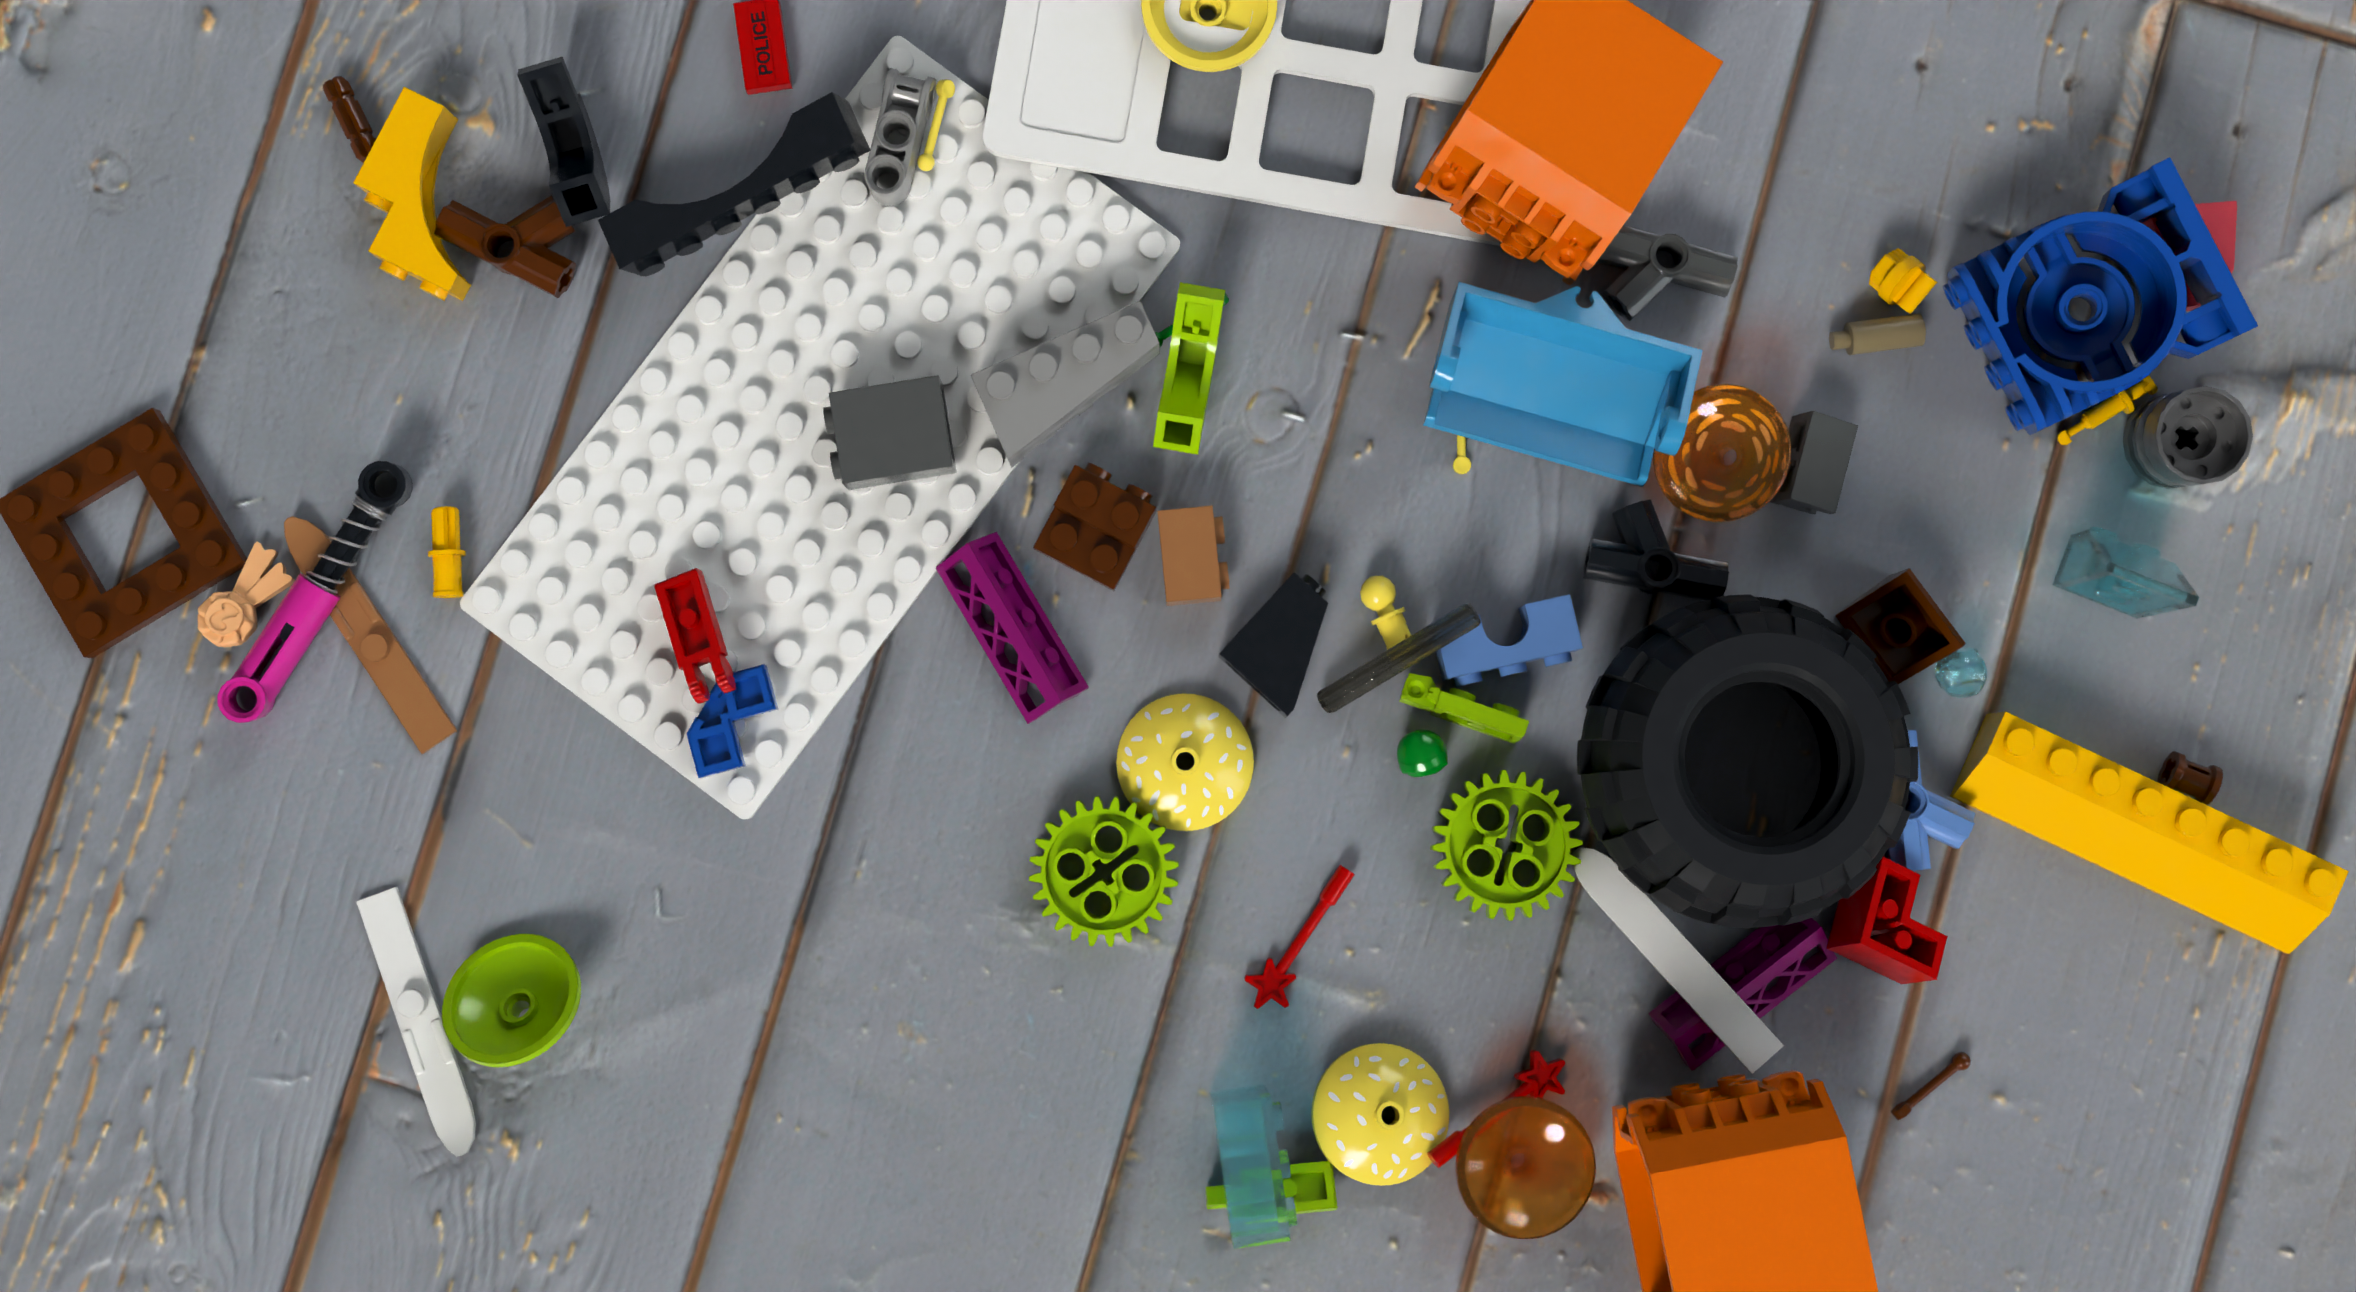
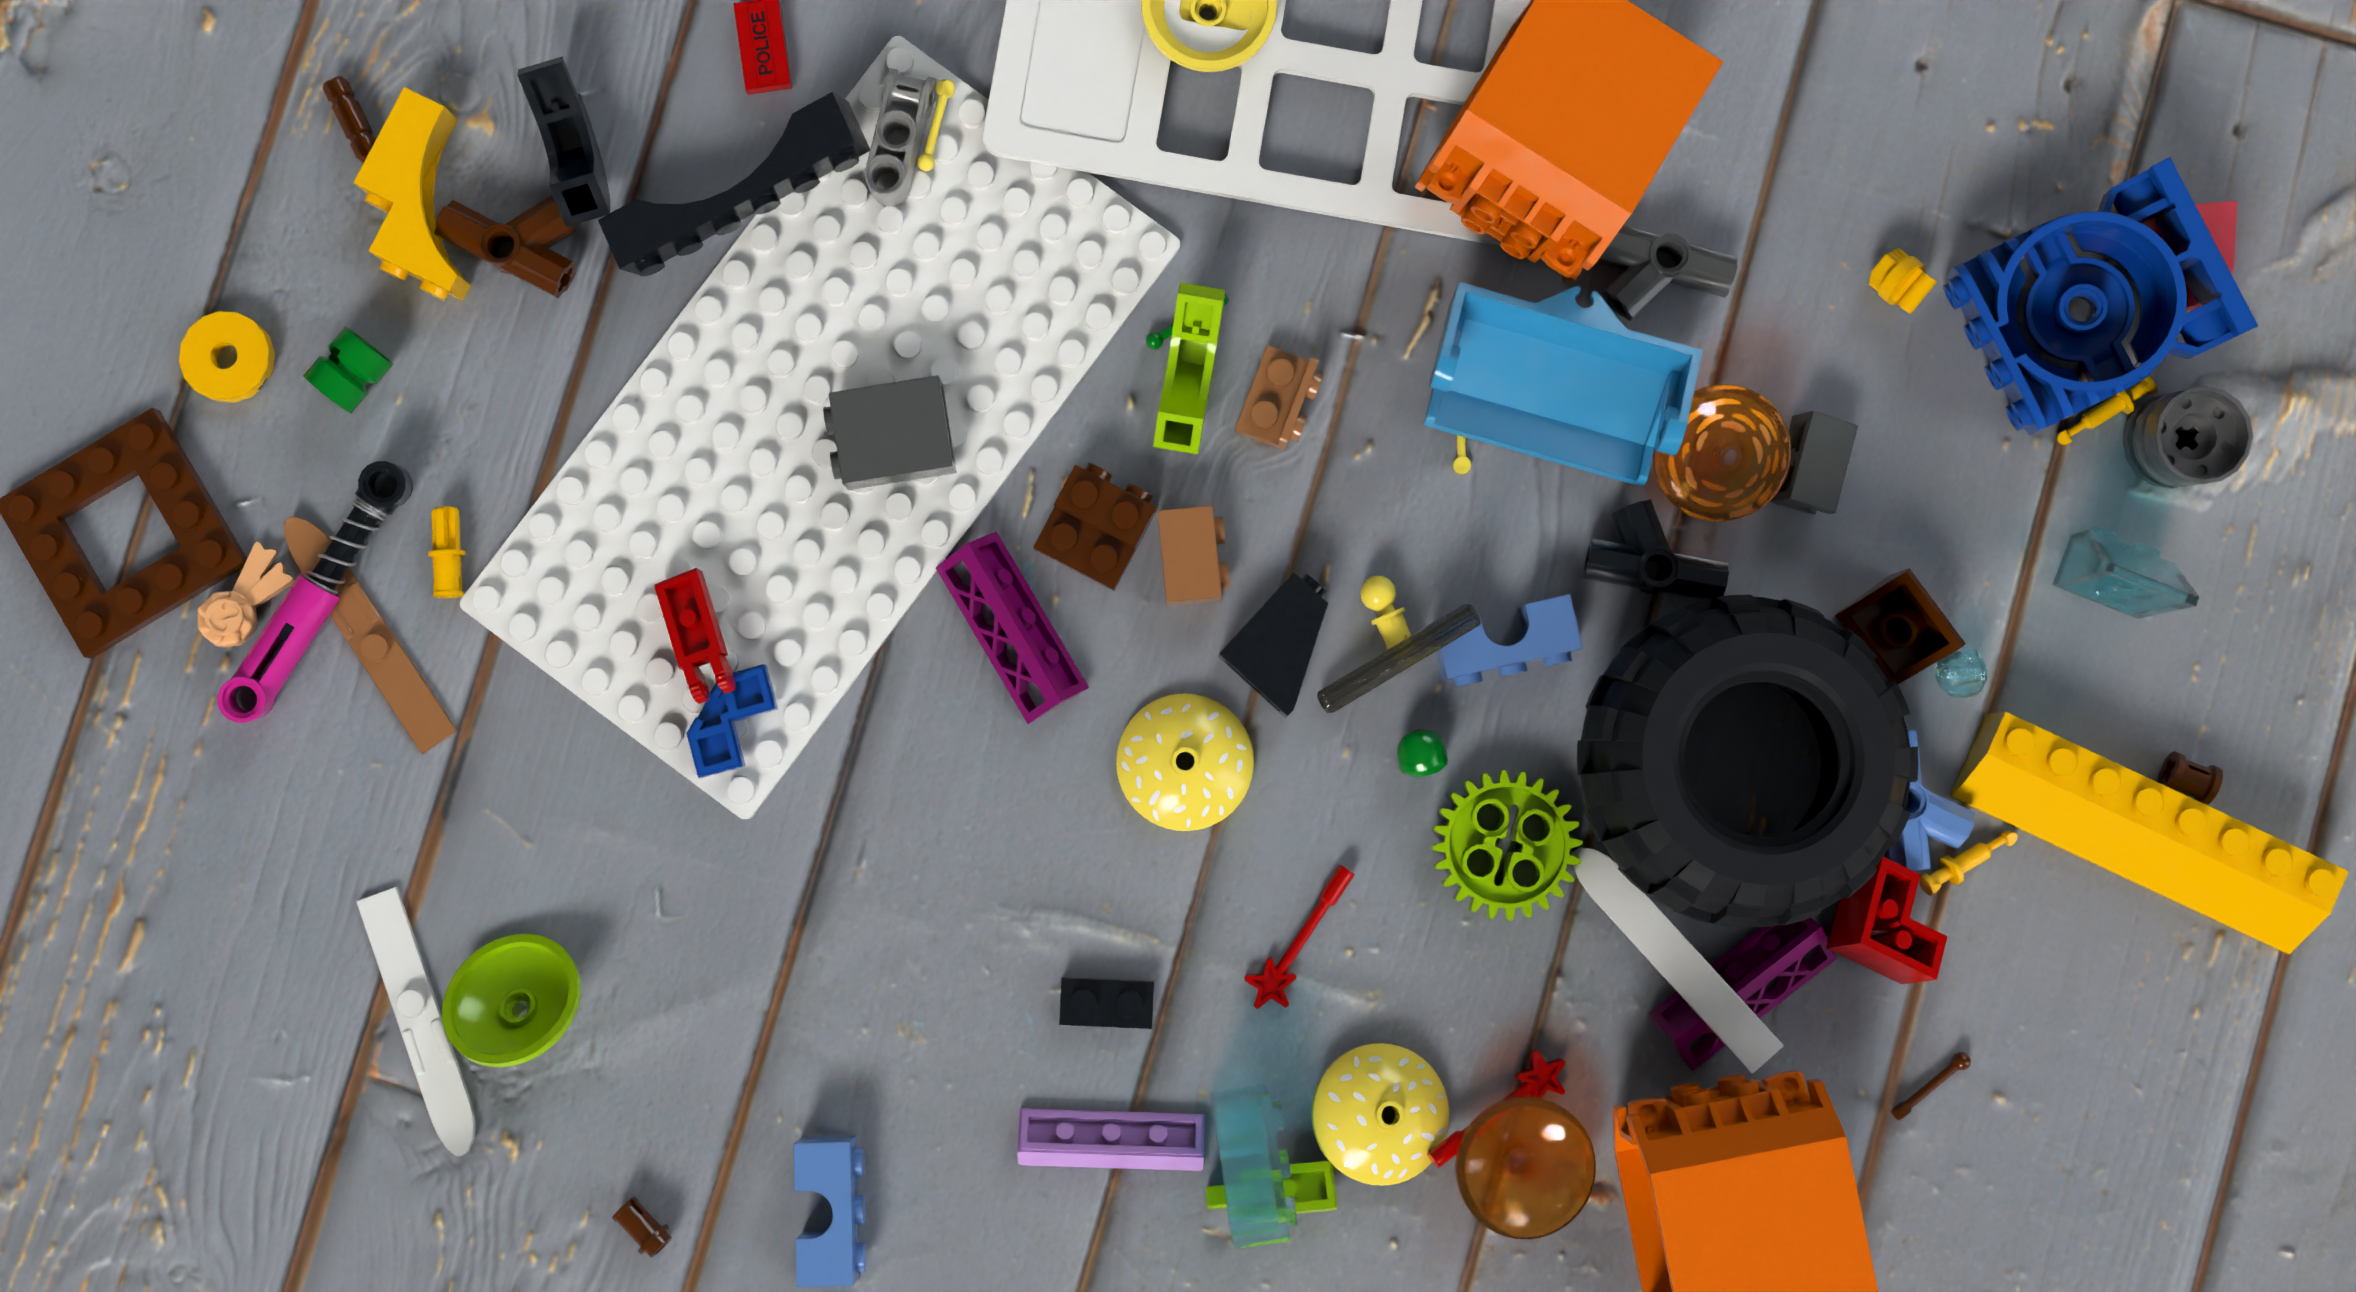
light grey wedge [971,301,1160,468] -> none
lime gear [1029,796,1179,947] -> none
lime hinge [1399,673,1529,744] -> none
dark tan cylinder [1829,313,1926,355] -> none
none -> yellow tile [179,311,275,403]
none -> green wheel [303,326,393,414]
none -> reddish brown pin [612,1196,672,1258]
none -> medium blue arch [794,1136,867,1287]
none -> lavender slope [1017,1108,1205,1171]
none -> black plate [1059,977,1154,1029]
none -> medium nougat bracket [1235,345,1324,451]
none -> yellow piece [1919,831,2018,896]

